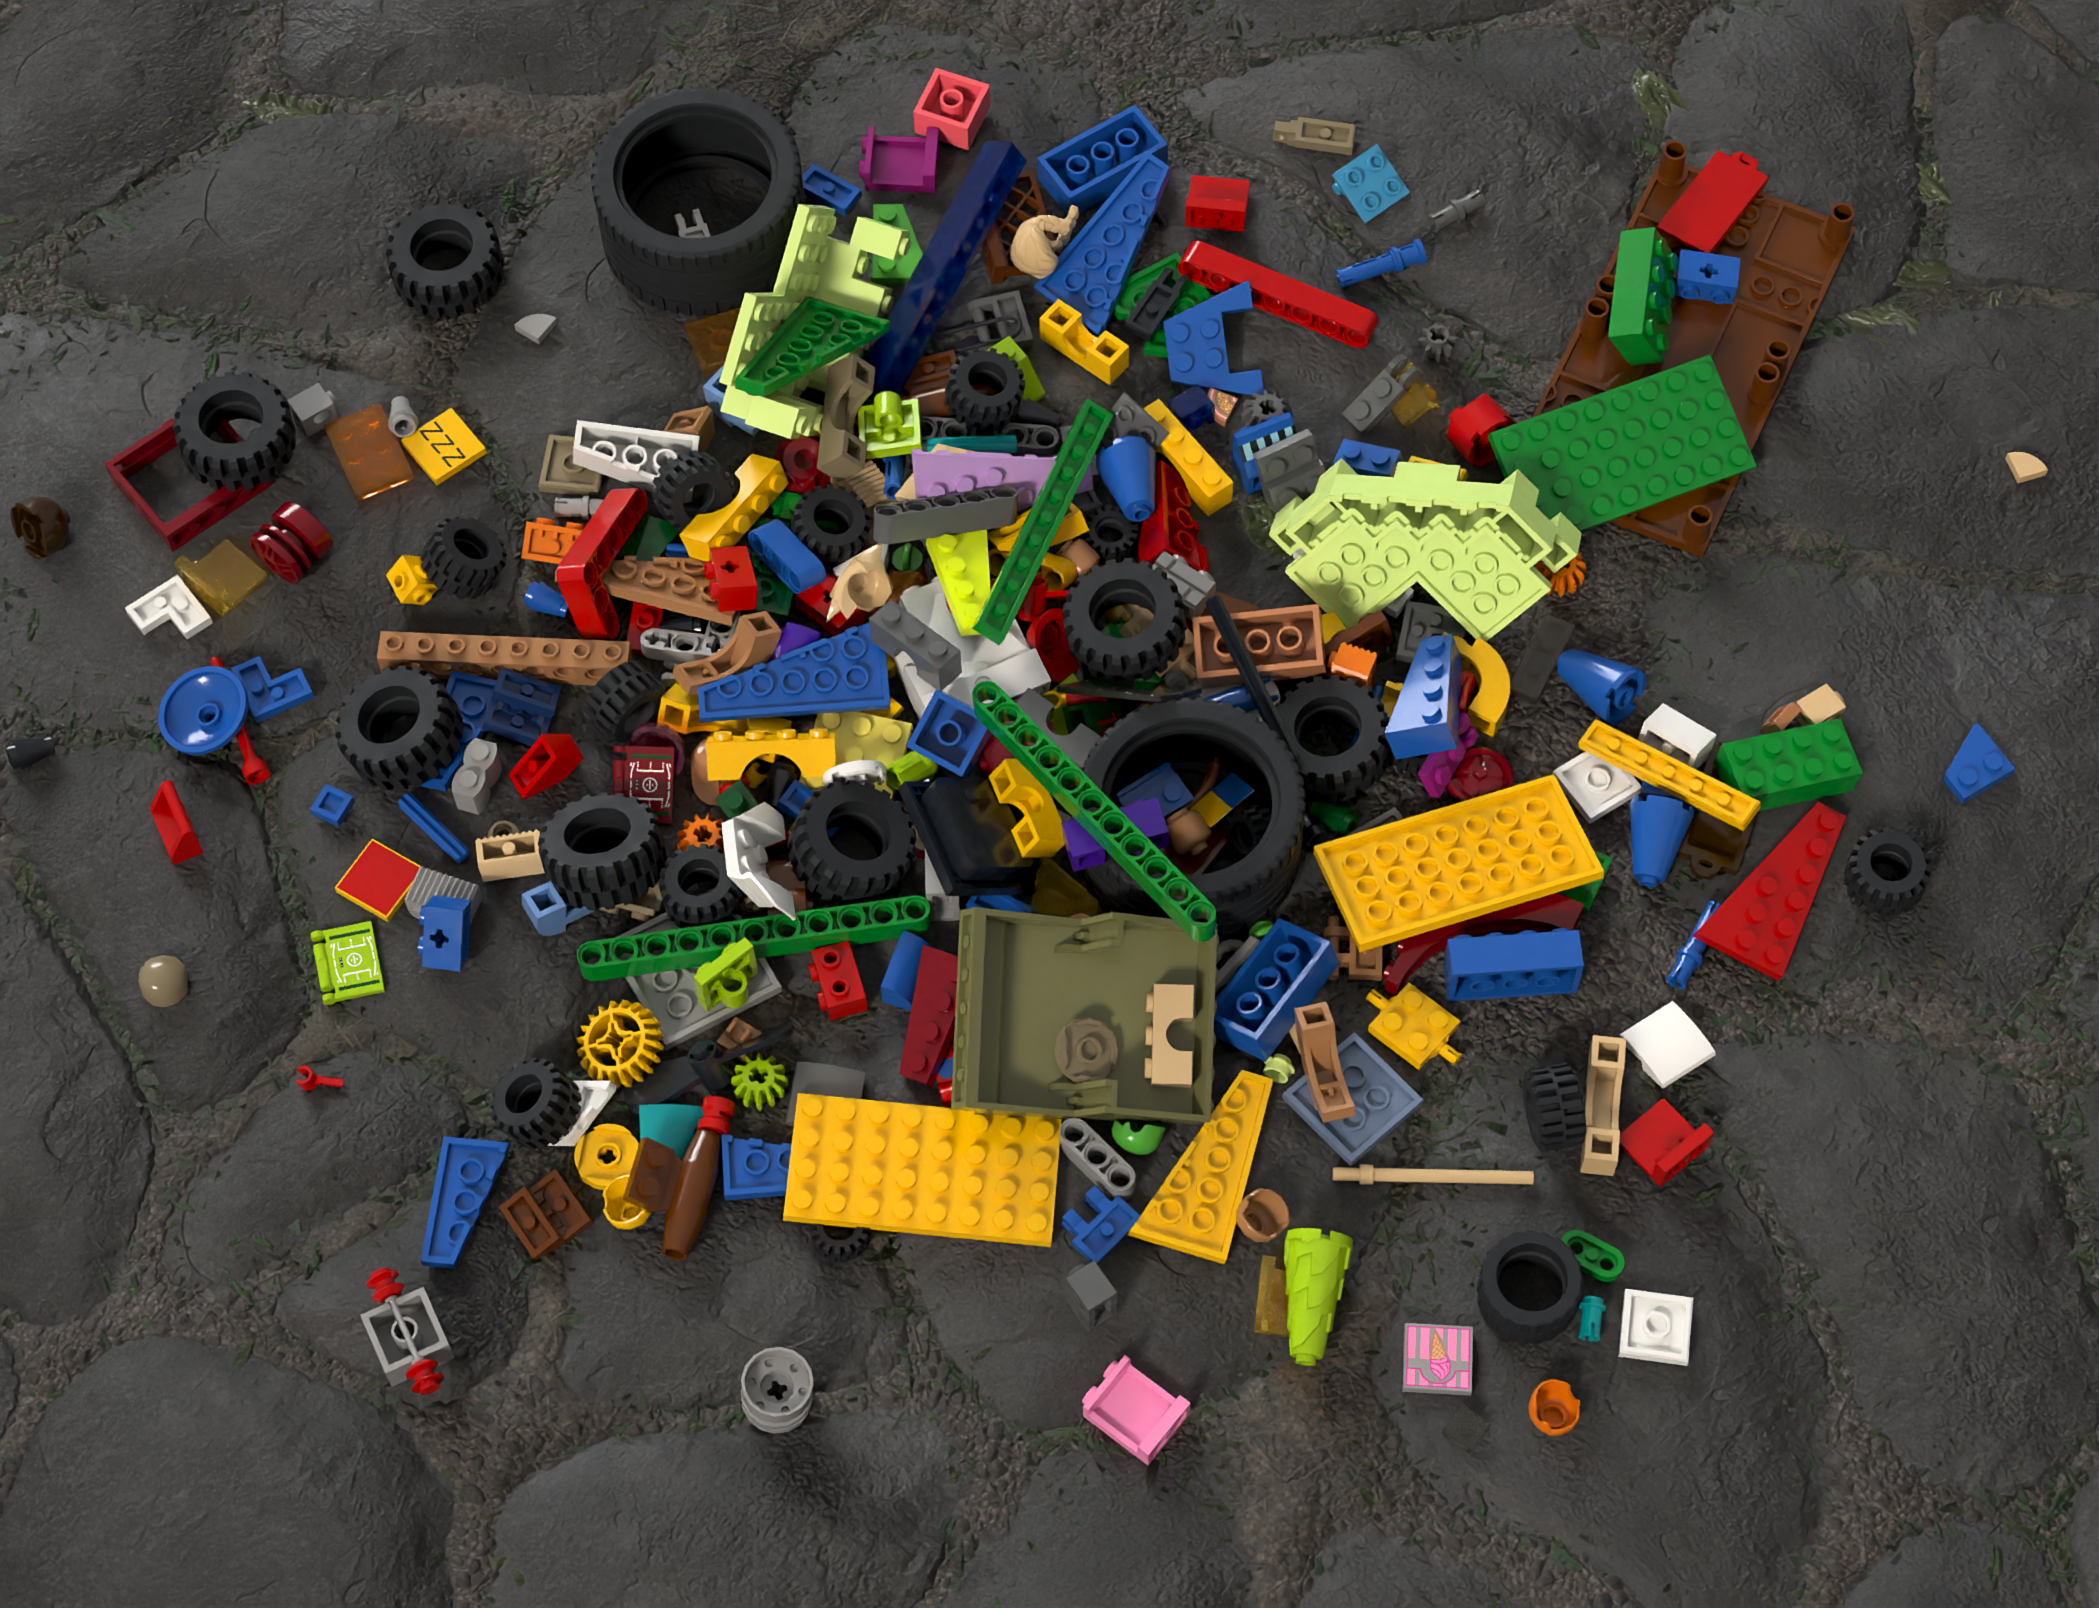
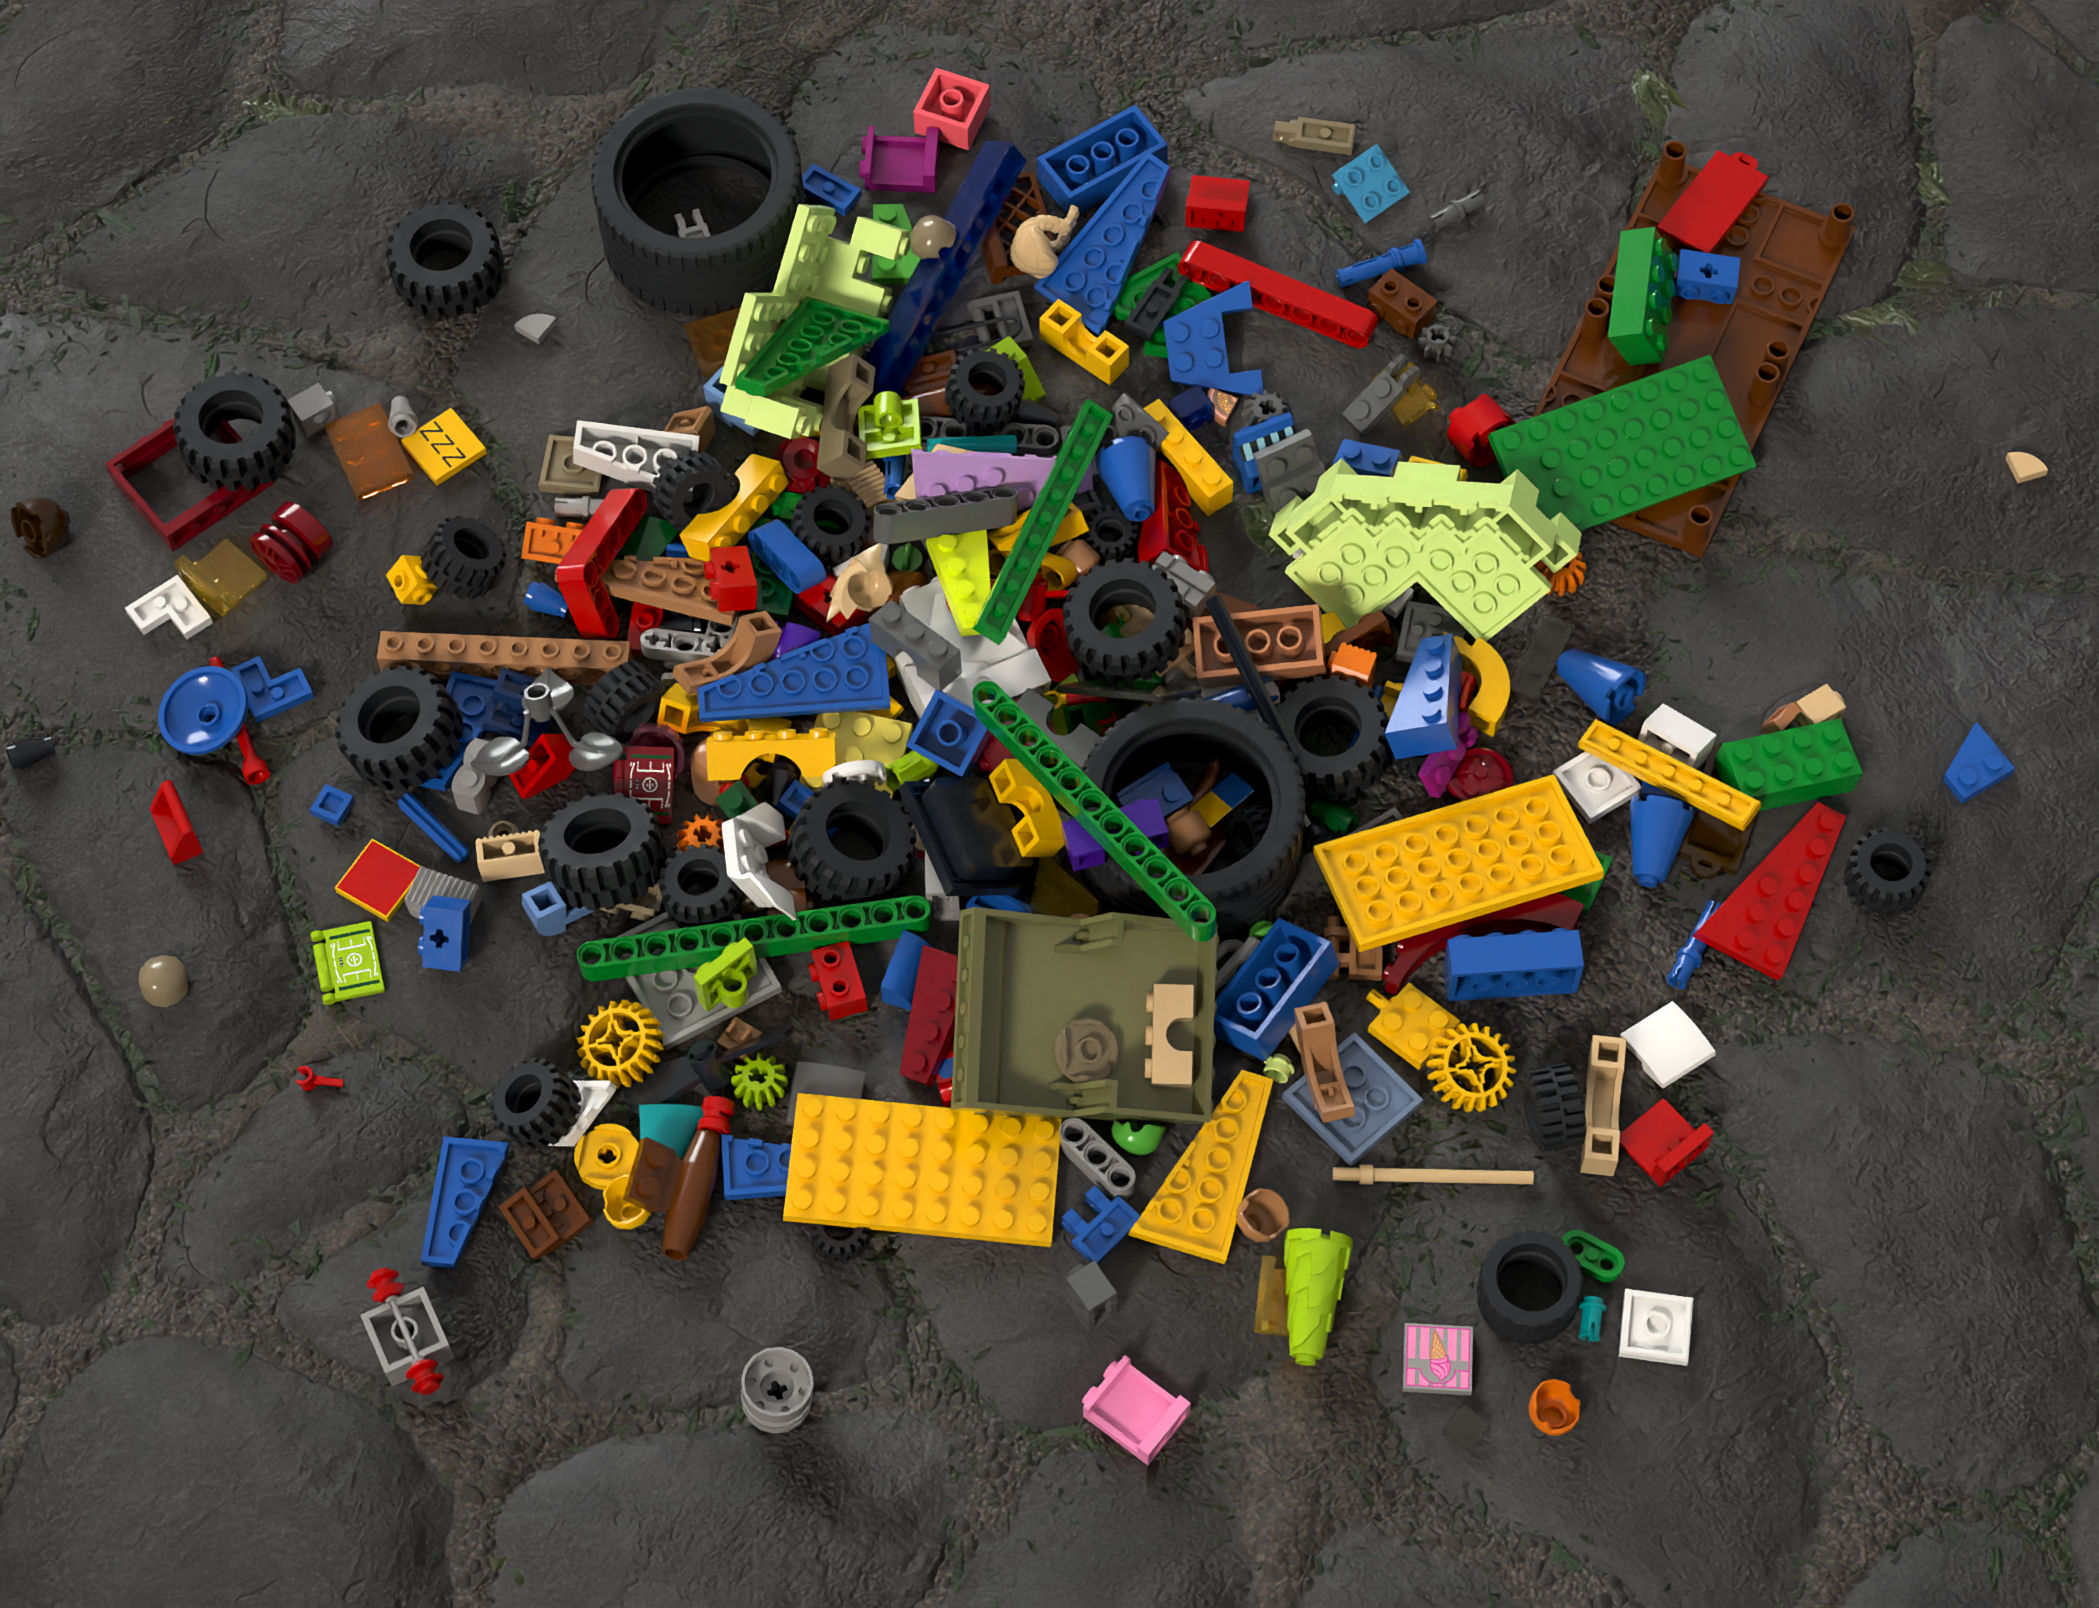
none -> dark grey plant [470,668,624,776]
none -> dark tan hair [910,215,956,260]
none -> reddish brown brick [1367,268,1438,340]
none -> yellow gear [1426,1023,1516,1113]

